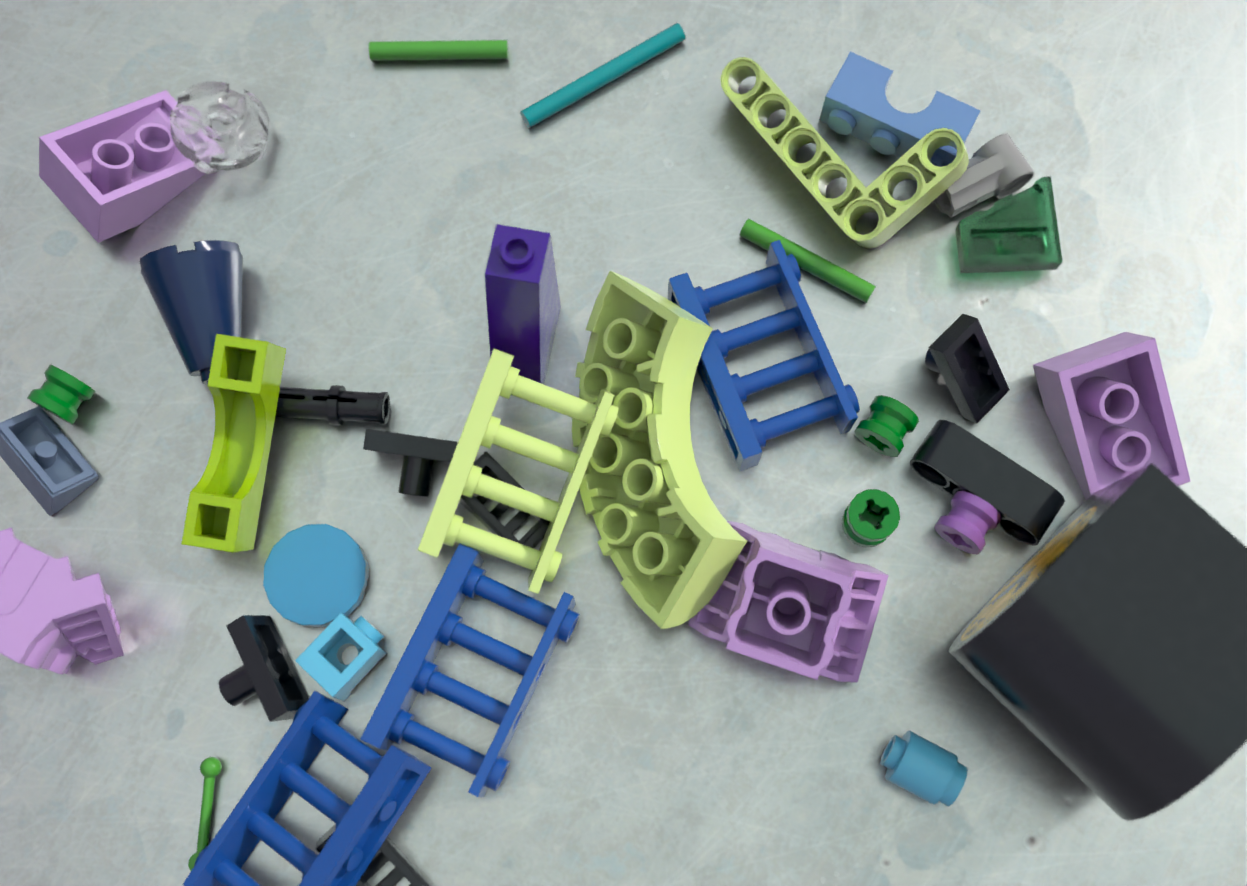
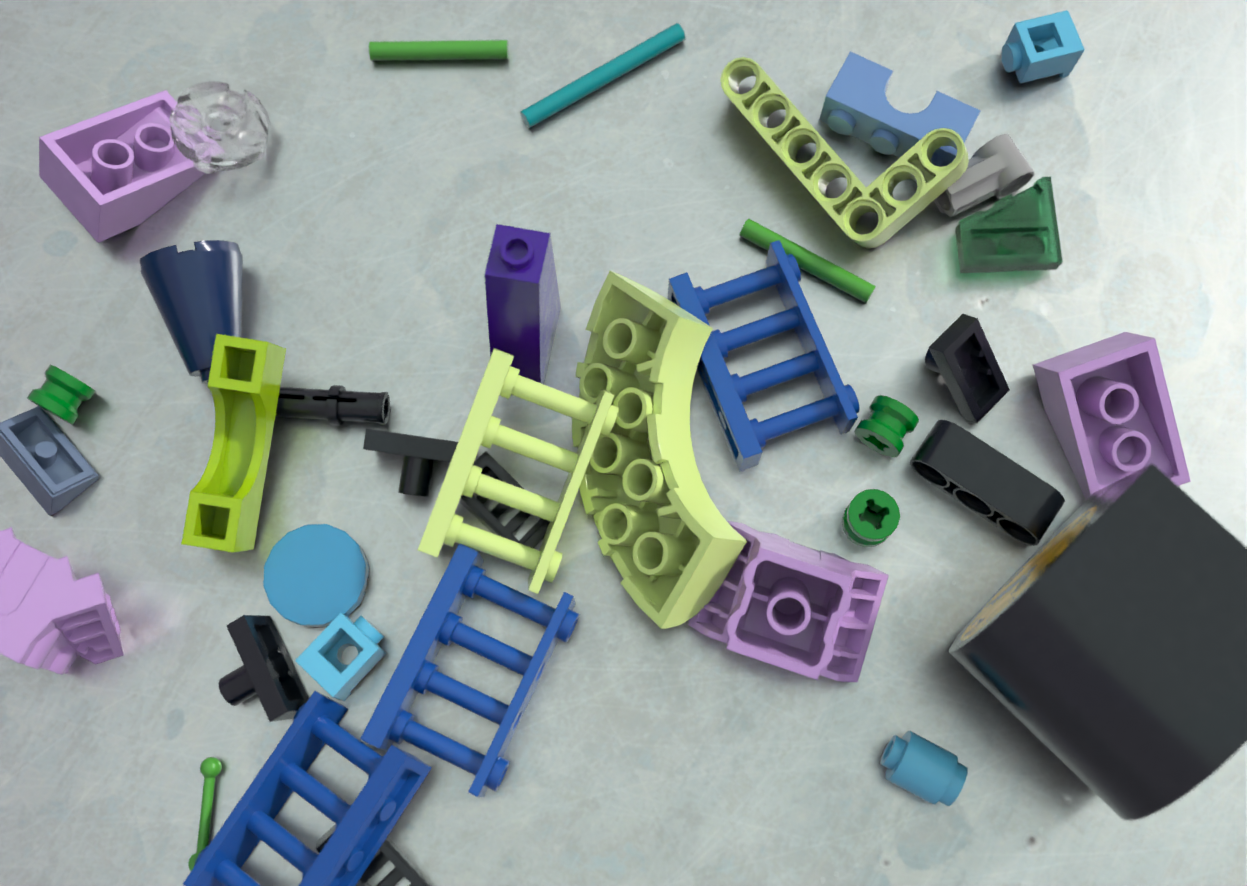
medium lavender wheel [934,491,1001,555] -> none
none -> medium azure brick [1001,10,1085,83]

